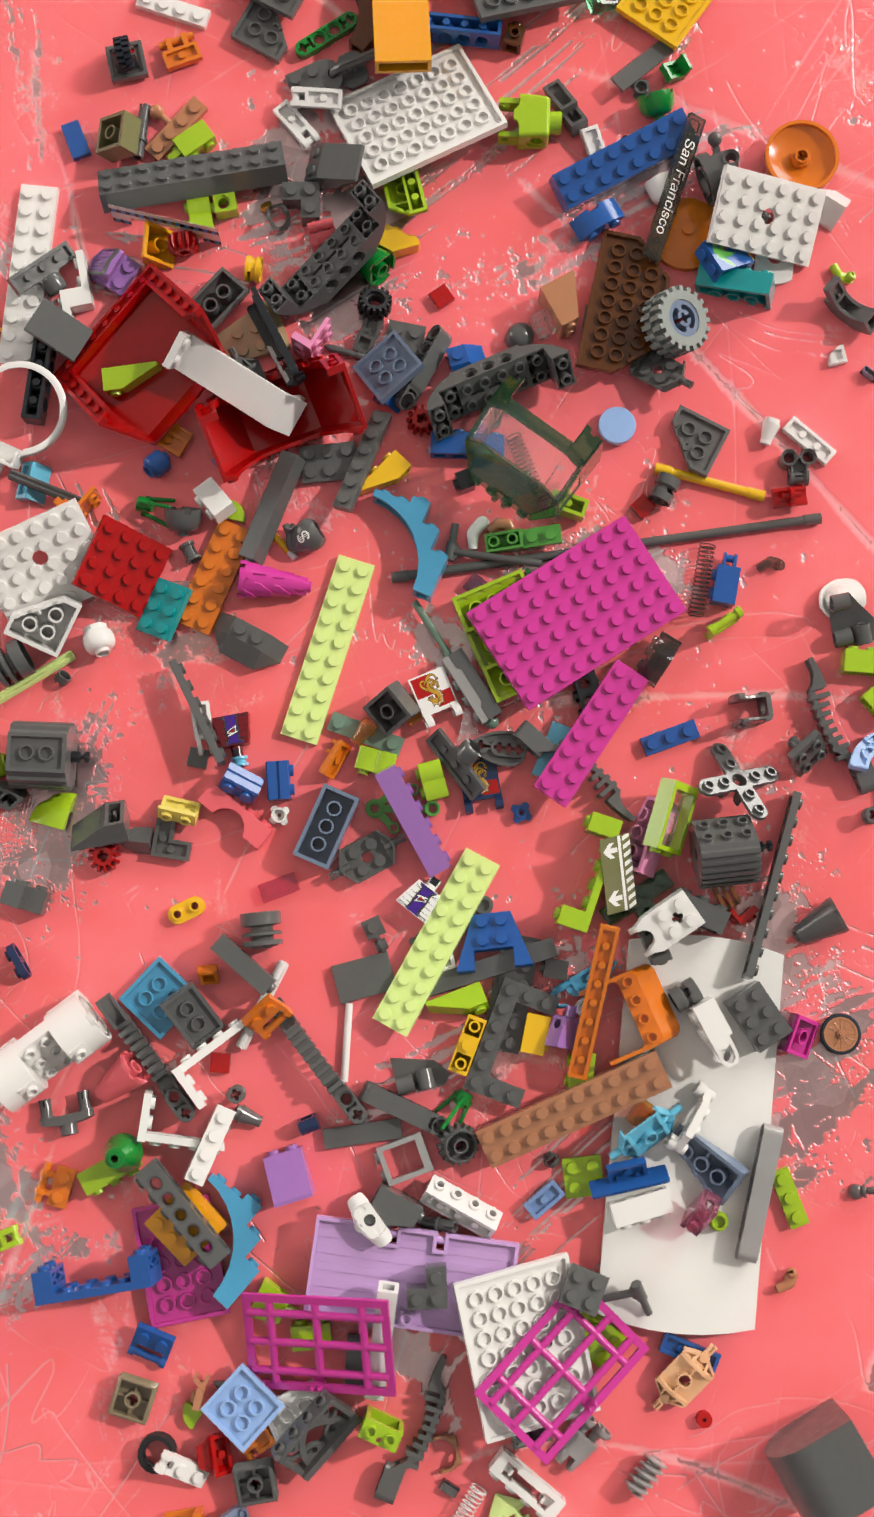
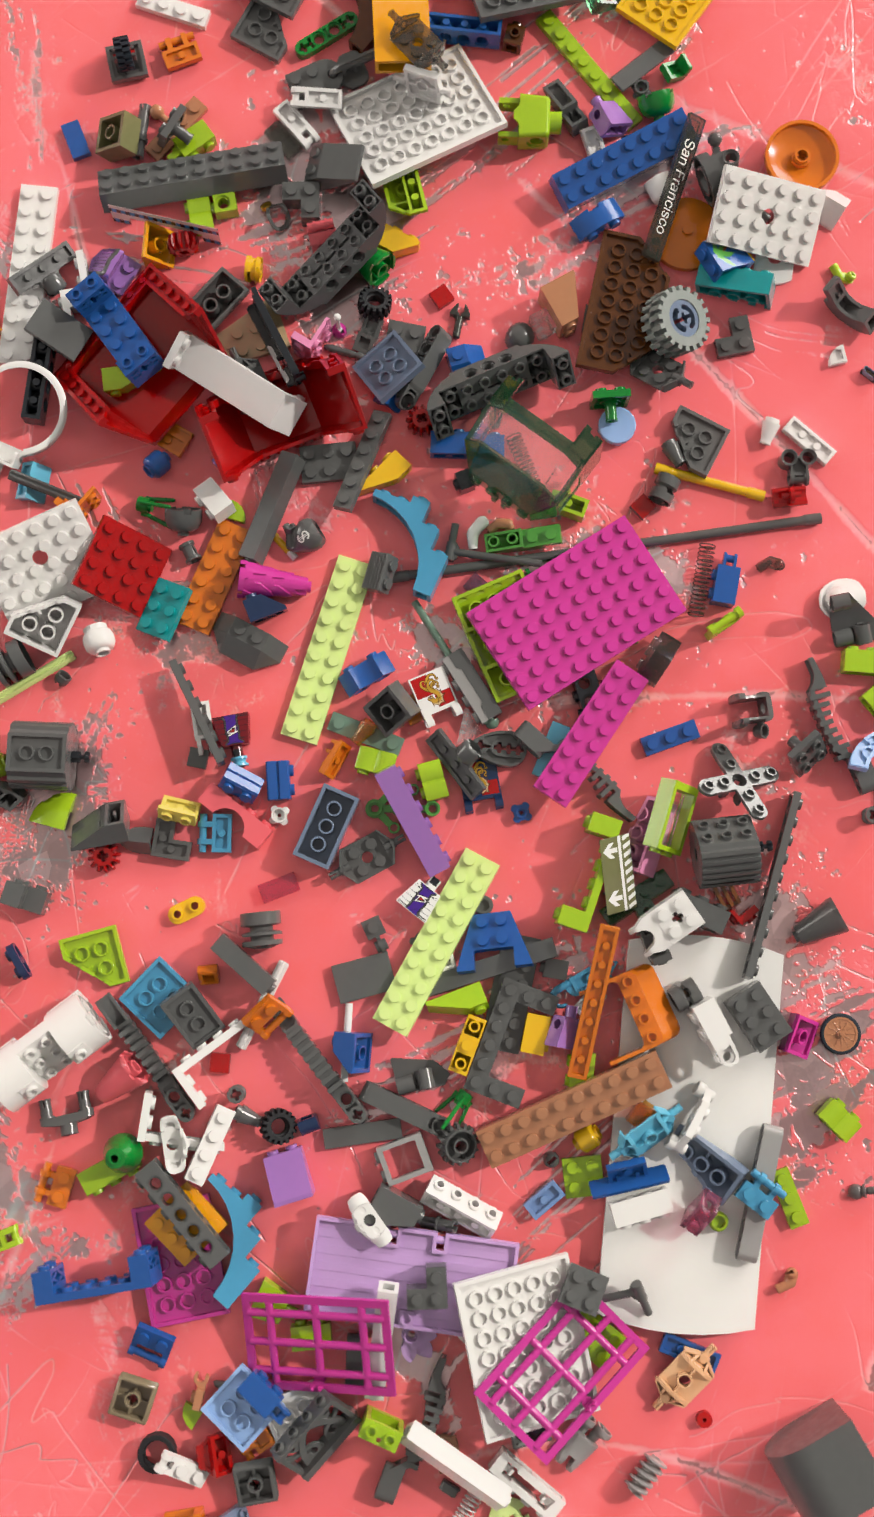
none -> lime plate [58,925,131,986]
none -> blue plate [65,271,164,388]
none -> dark grey plate [157,103,194,149]
none -> white piece [160,1115,189,1174]
none -> dark azure plate [197,814,233,853]
none -> blue brick [236,1368,291,1425]
none -> dark blue slope [242,592,288,624]
none -> black tyre [259,1108,297,1145]
none -> clear smoke tile [264,120,303,160]
none -> dark pink hinge [332,313,347,339]
none -> blue slope [332,1031,373,1074]
none -> blue brick [338,651,396,698]
none -> dark grey brick [362,551,399,595]
none -> clear smoke plate [388,9,448,71]
none -> white plate [393,63,454,105]
none -> white brick [400,1420,513,1511]
none -> lavender plate [401,1329,437,1363]
none -> pearl dark grey bar [450,303,470,339]
none -> lime plate [535,9,643,132]
none -> yellow head [572,1124,603,1153]
none -> medium lavender torso [589,95,633,138]
none -> green plate [589,386,631,423]
none -> dark grey cone [661,438,686,468]
none -> dark grey plate [714,315,755,360]
none -> dark azure plate [734,1168,787,1221]
none -> dark grey hinge [752,723,769,739]
none -> lime brick [815,1097,862,1143]

